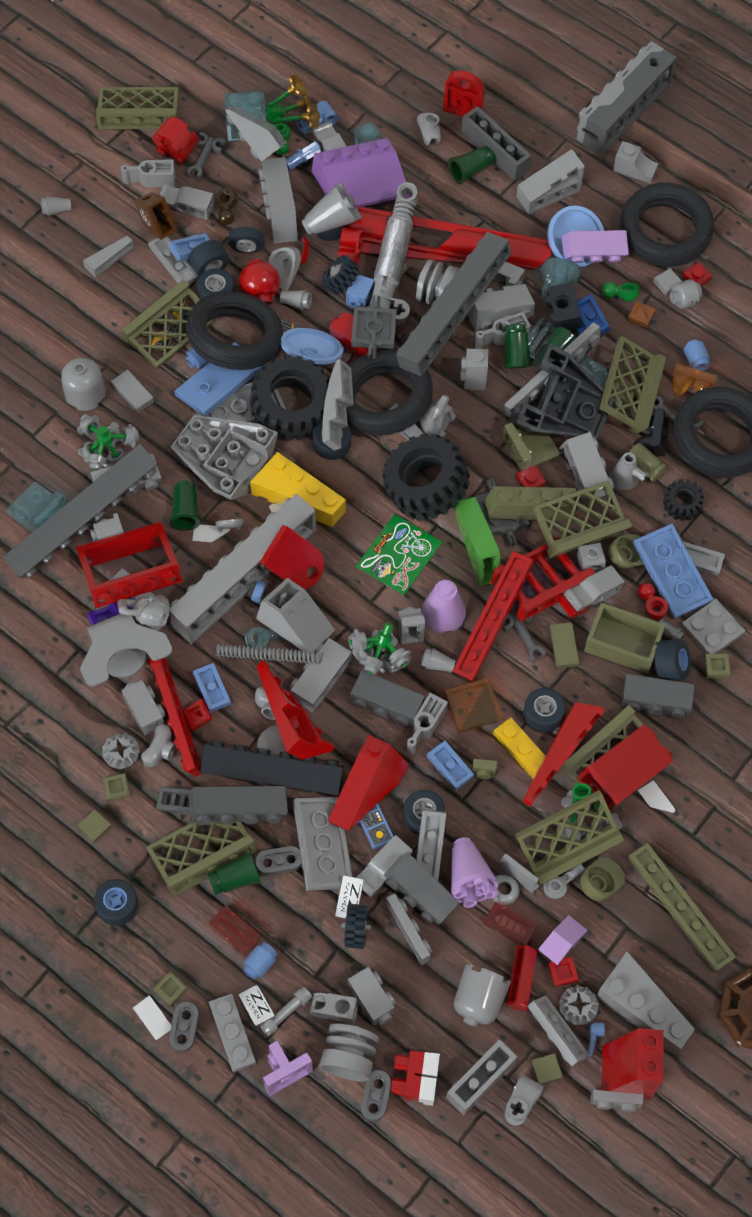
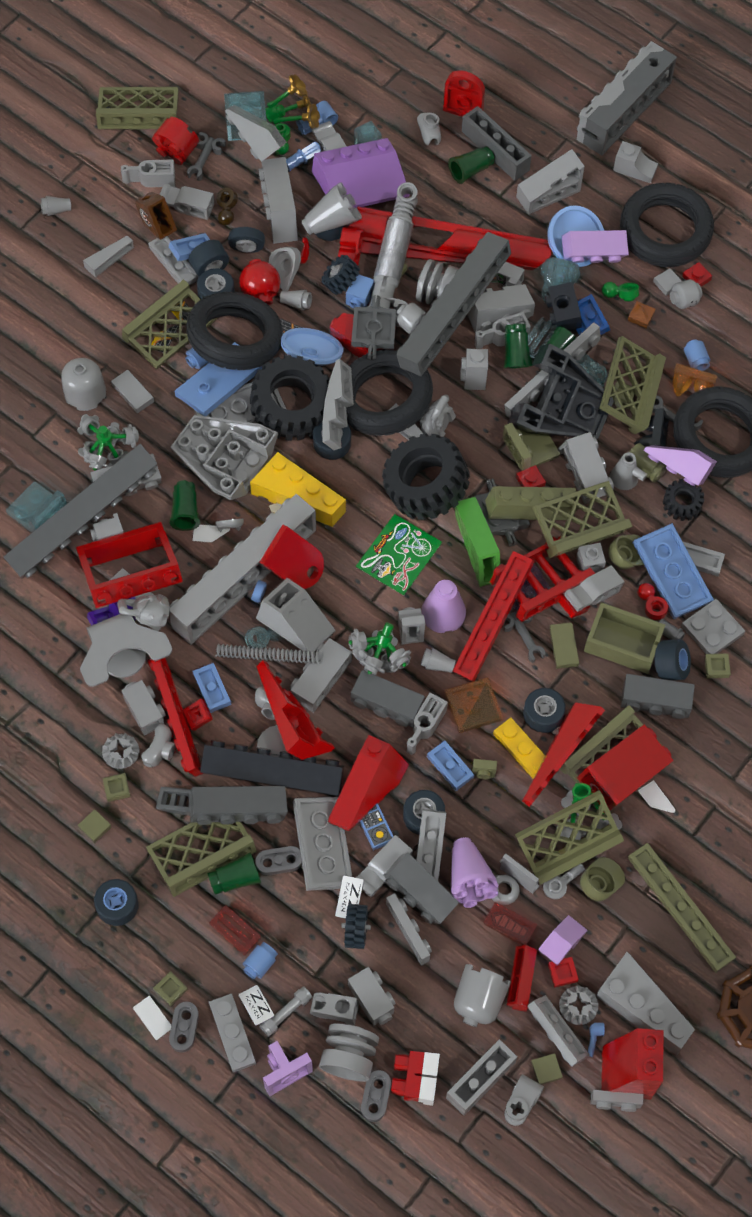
none -> light grey head [396,303,426,334]
none -> lavender slope [644,445,717,486]

